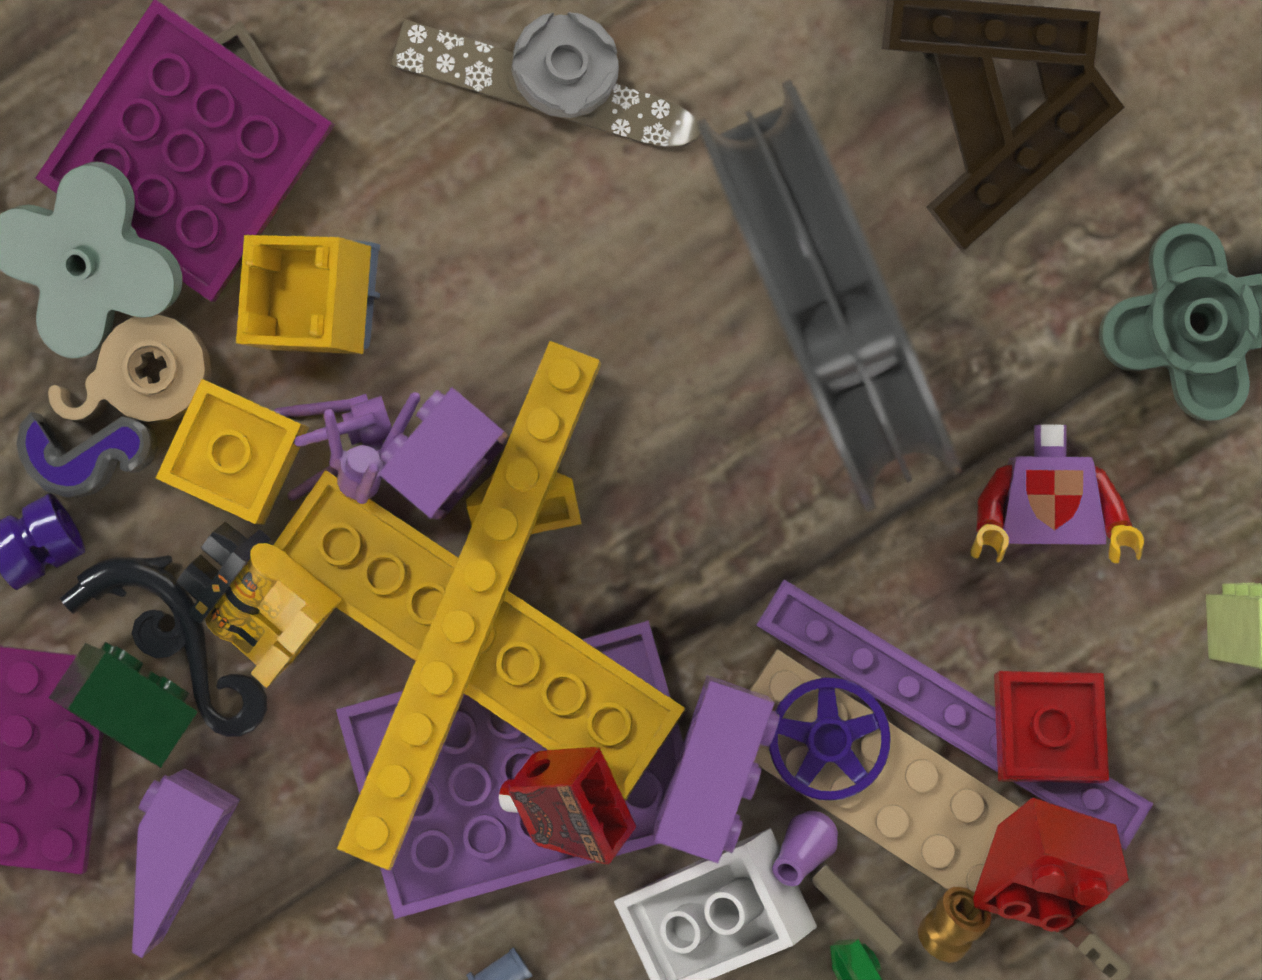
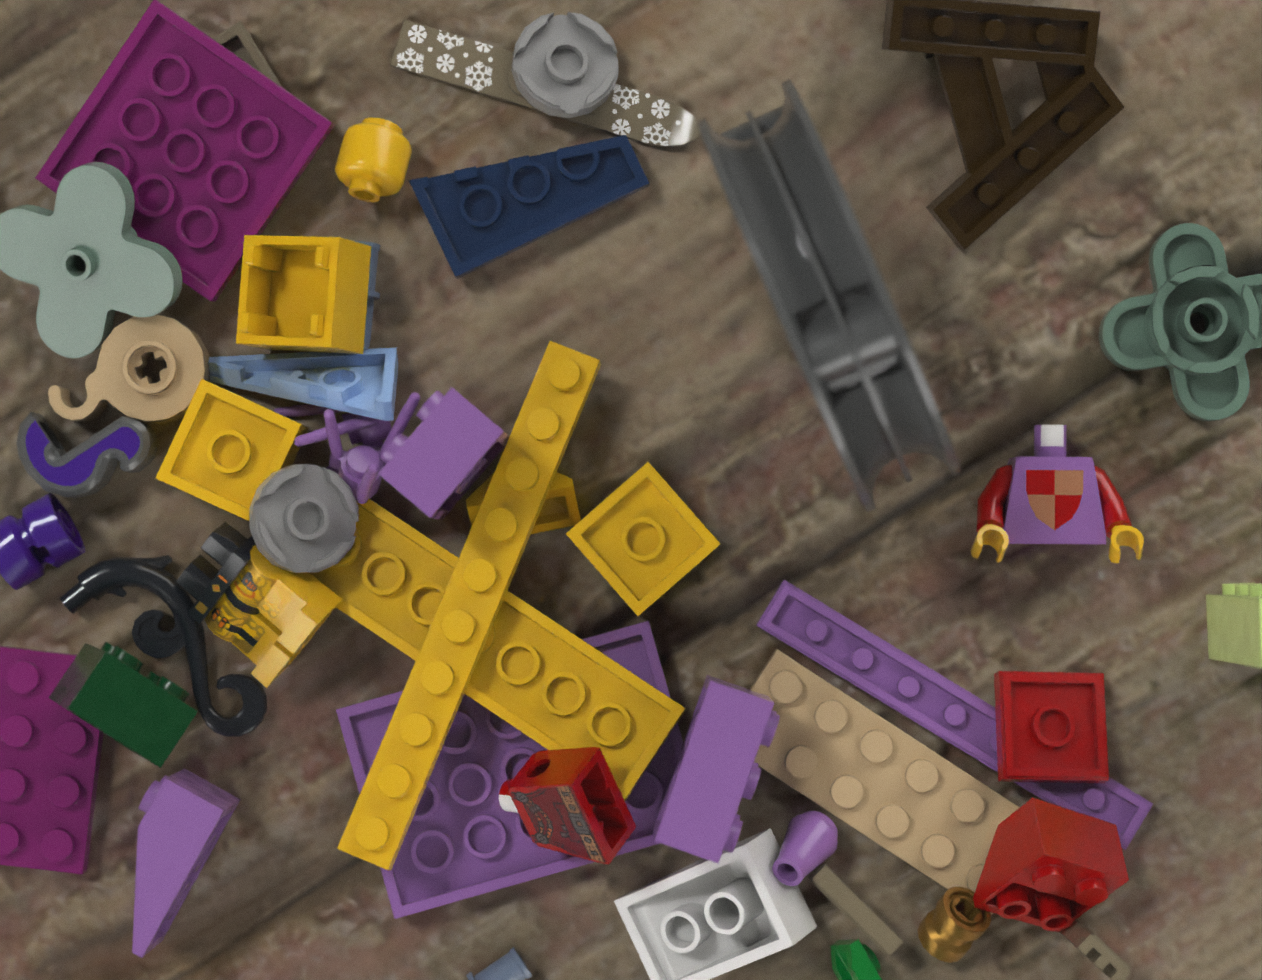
dark purple wheel [769,677,891,800] -> none
none -> light blue wing [208,347,399,421]
none -> light grey tile [249,464,359,573]
none -> yellow head [335,117,412,202]
none -> dark blue wing [409,135,649,279]
none -> yellow container [566,462,720,616]

